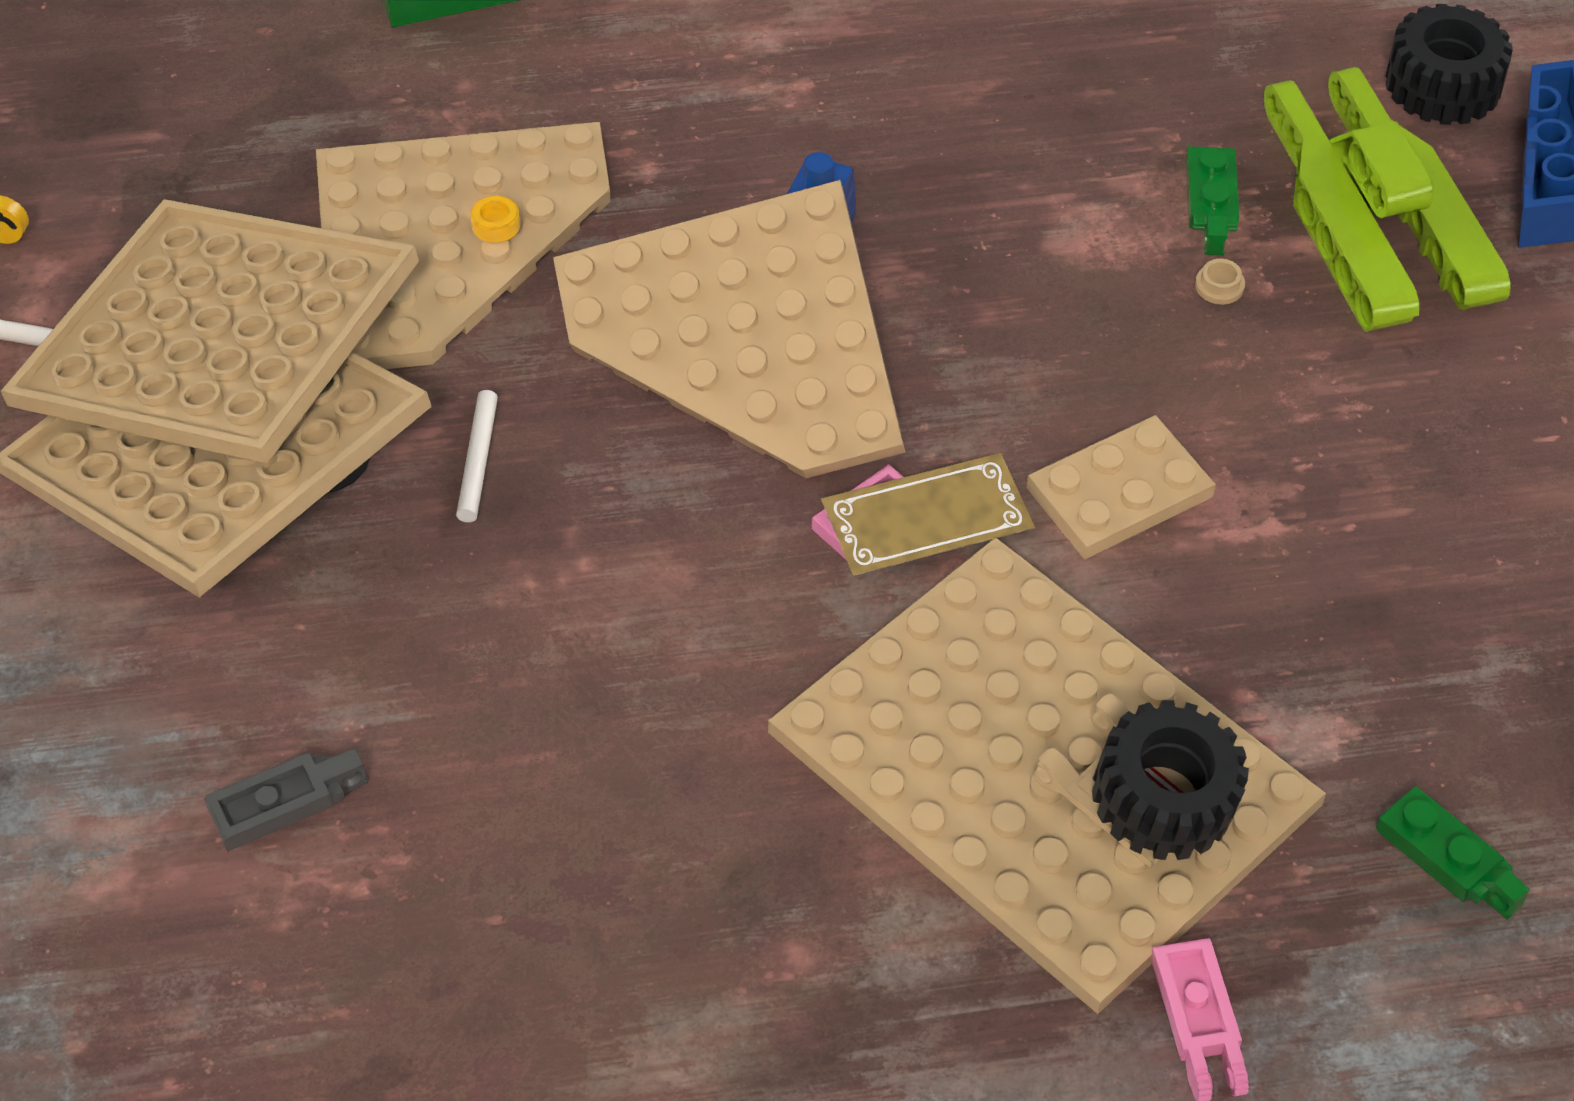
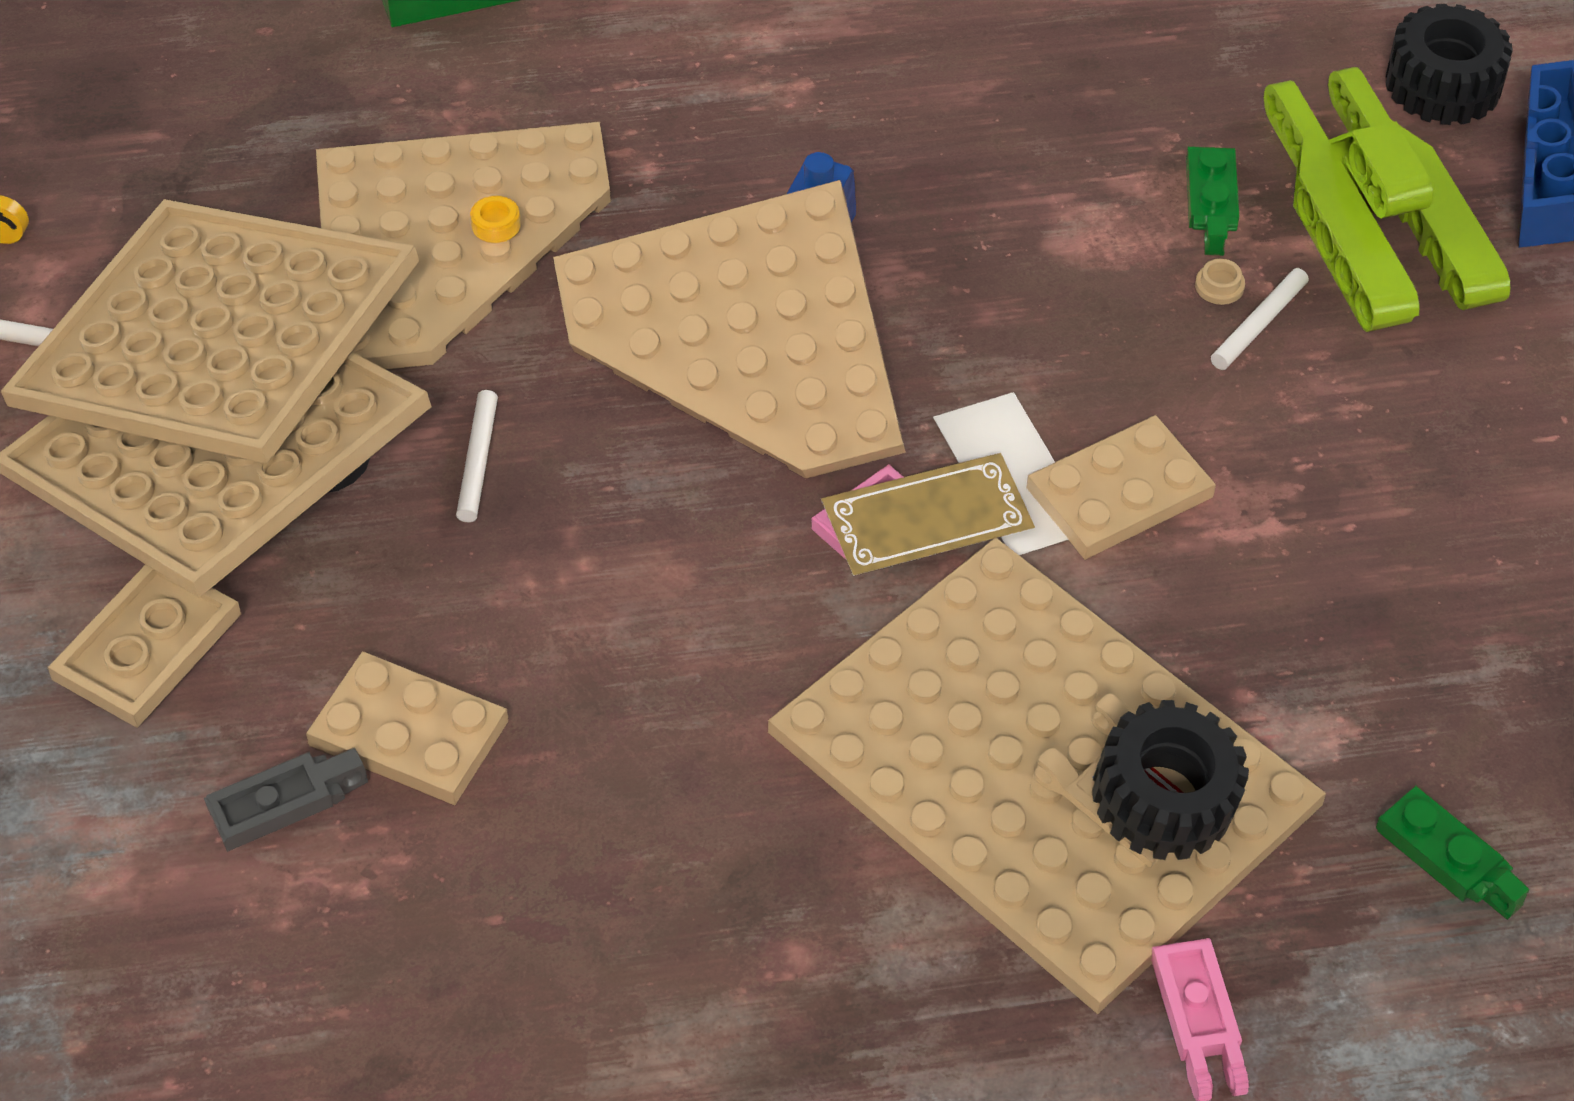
none -> tan plate [48,564,241,728]
none -> tan plate [306,651,508,805]
none -> white sticker [933,392,1069,555]
none -> white bar [1211,268,1309,370]

